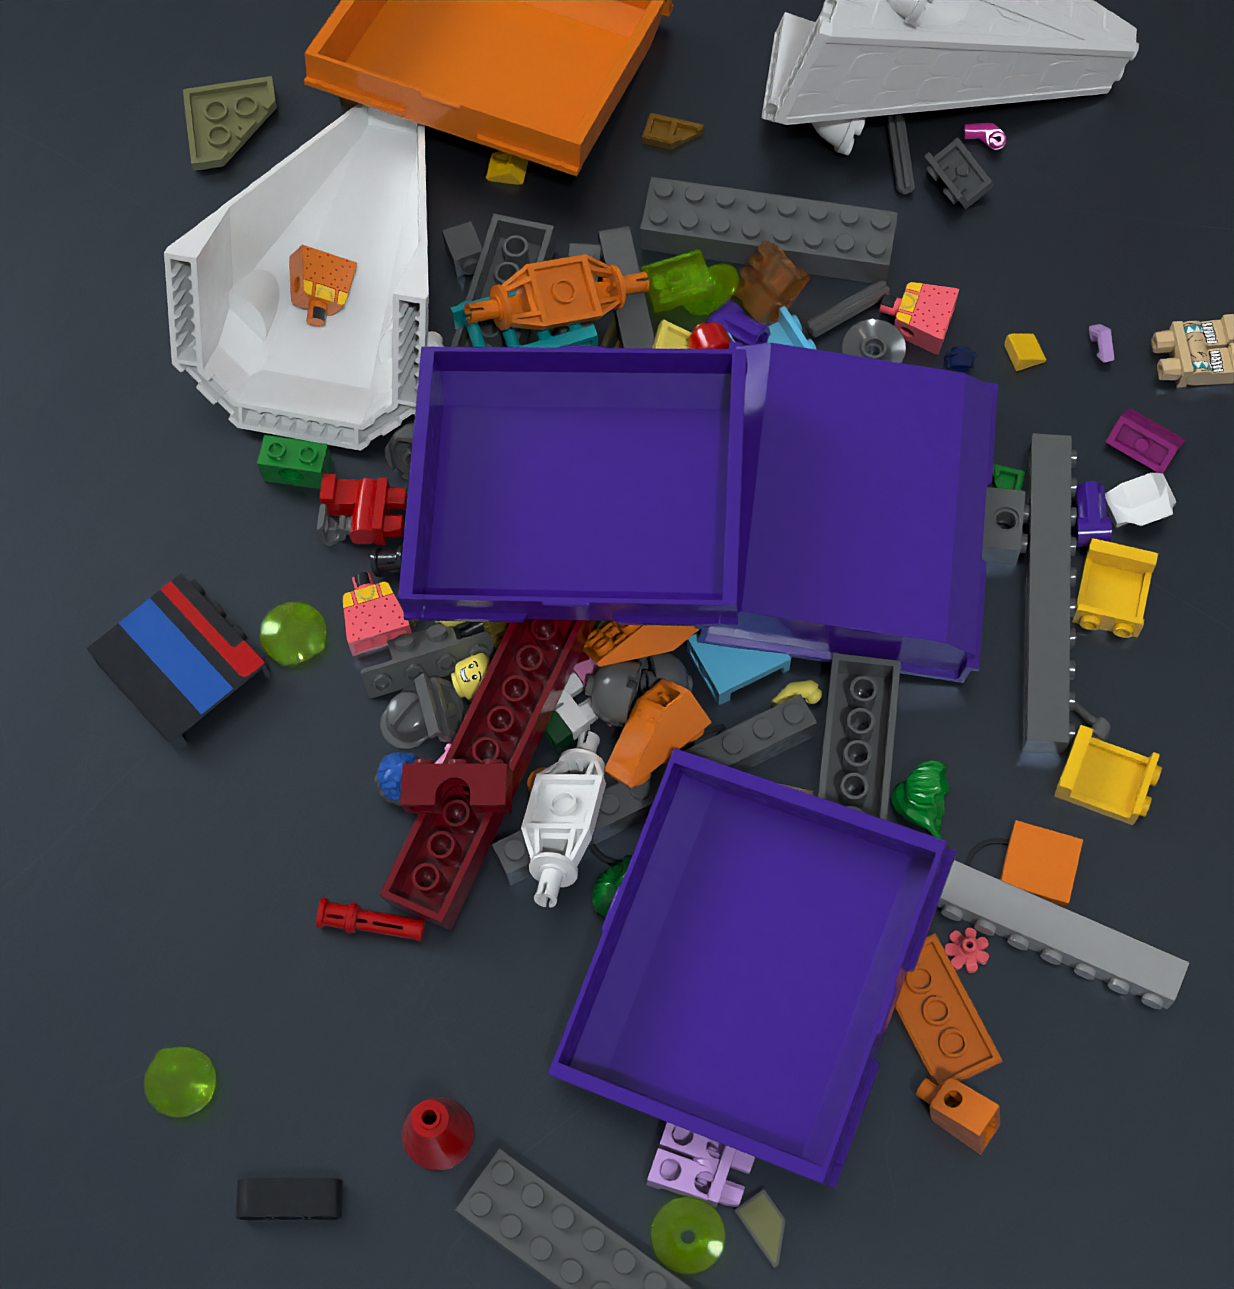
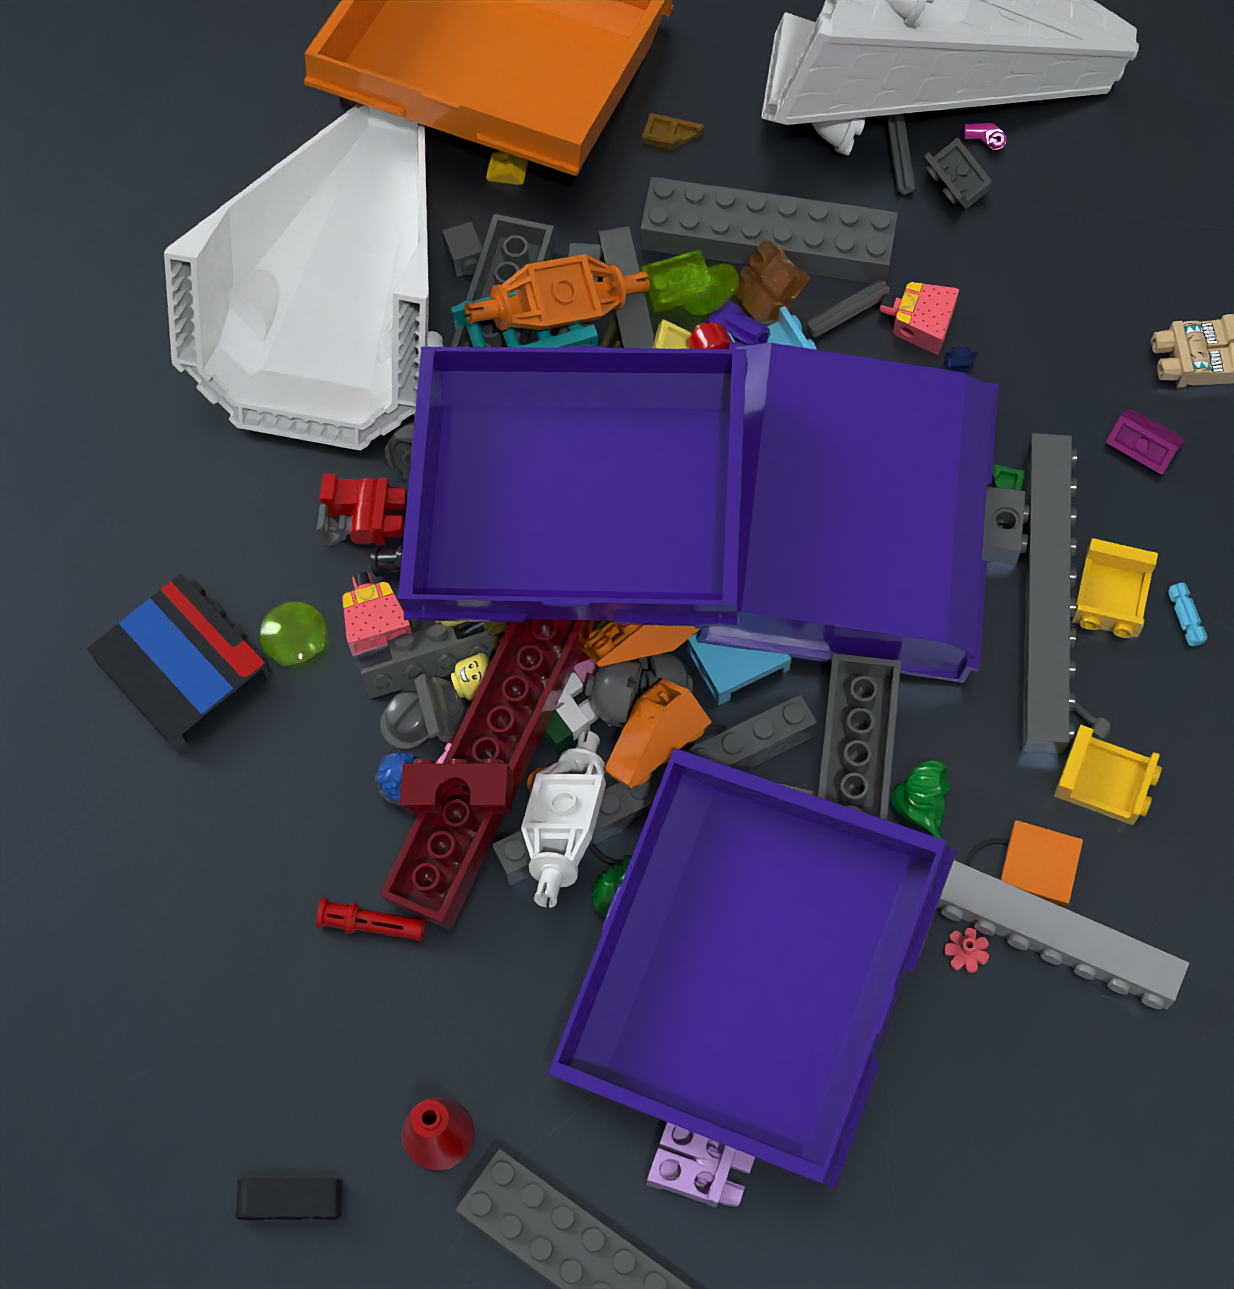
clear neon green dish [144,1047,216,1117] -> none
olive plate [183,76,277,171] -> none
green brick [257,435,333,489] -> none
orange torso [289,244,357,326] -> none
clear neon green dish [651,1197,725,1274] -> none
olive tile [734,1189,786,1270] -> none
light yellow arm [770,680,822,707] -> none
dark grey dish [842,319,906,363] -> none
orange tile [894,933,1003,1086] -> none
orange torso [916,1077,1000,1155] -> none
yellow slope [1004,333,1046,372] -> none
dark purple piece [1073,481,1112,547] -> none
lavender tile [1088,324,1115,362] -> none
white slope [1105,473,1176,528] -> none
none -> medium azure axle [1168,582,1207,646]

